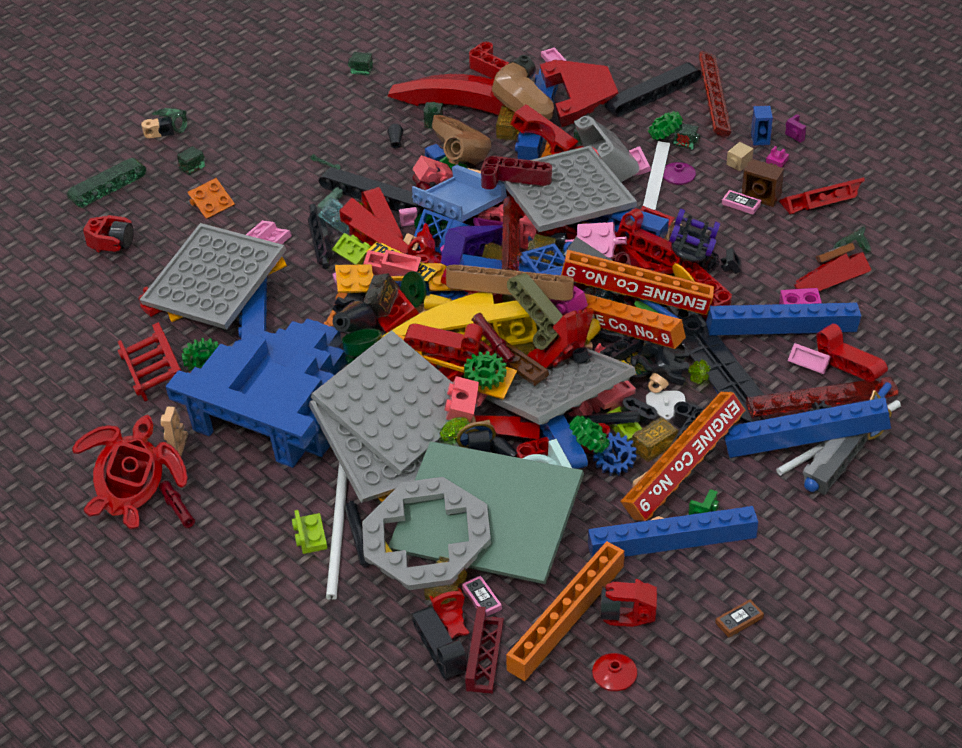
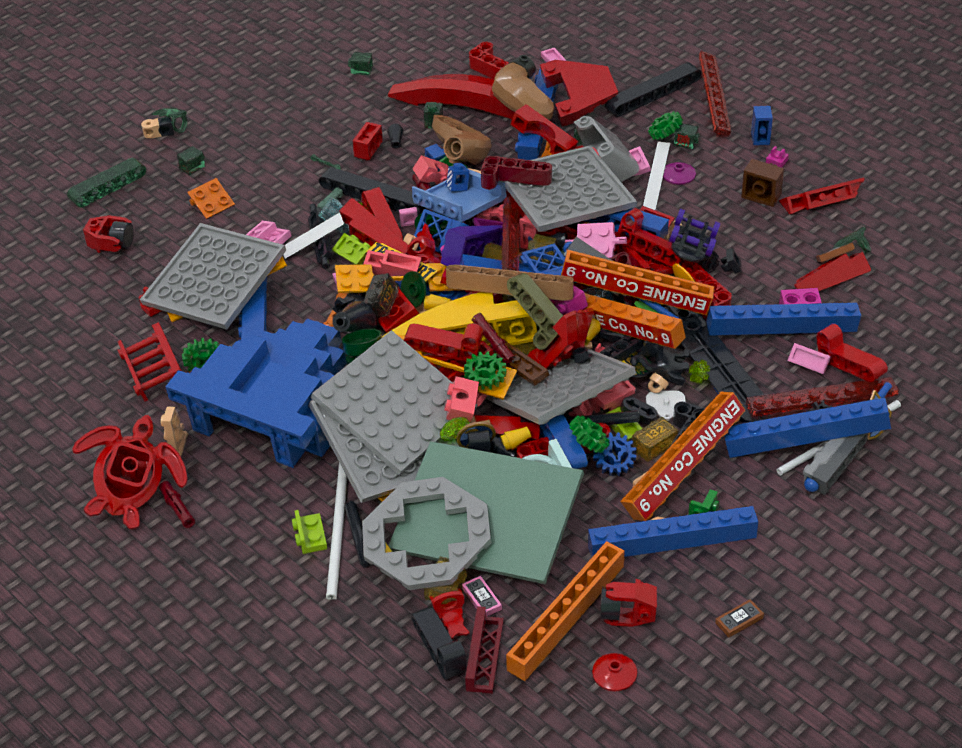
clear yellow brick [496,106,520,140] -> none
tile [722,190,761,215] -> none
tan brick [727,142,754,171] -> none
magenta bracket [785,114,807,143] -> none
none -> white sticker [284,213,344,259]
none -> red brick [353,122,383,160]
none -> blue brick [445,163,470,191]
none -> yellow cone [500,426,531,451]

